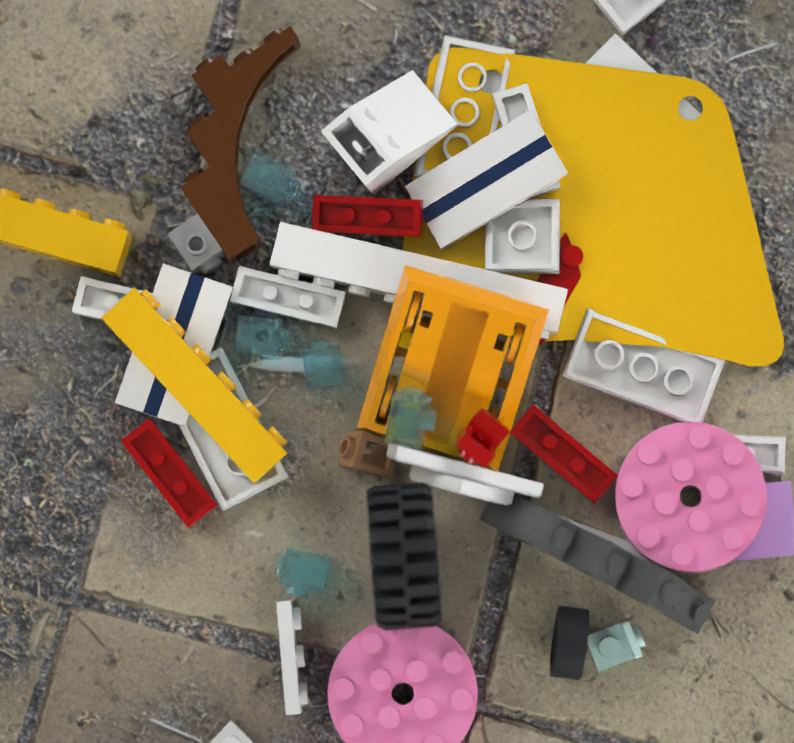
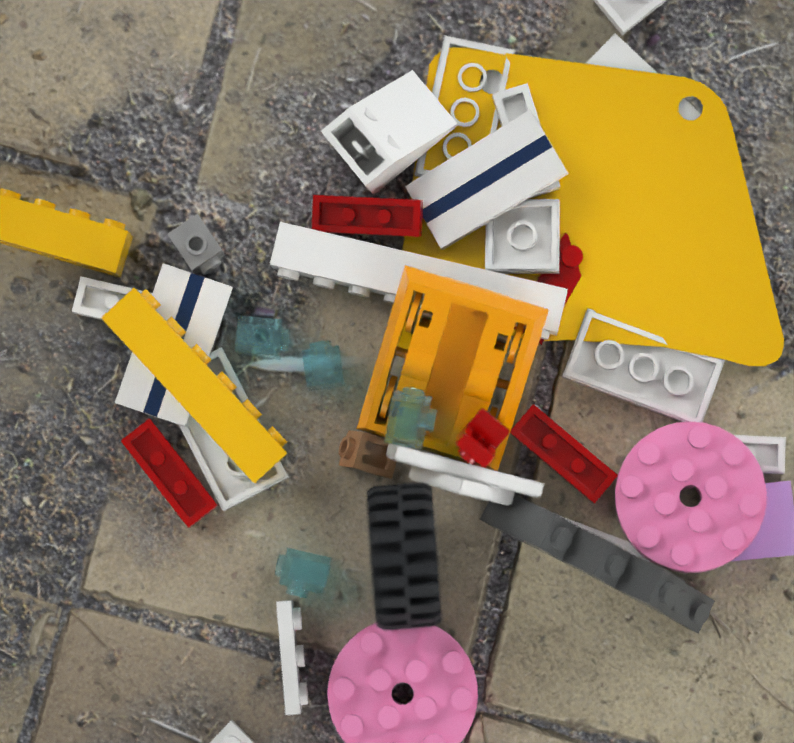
reddish brown arch [180,26,301,265] -> none
white plate [230,266,346,329] -> none
clear light blue brick [239,151,300,208] -> none
black tyre [550,606,589,680] -> none
light aqua bracket [588,620,645,672] -> none

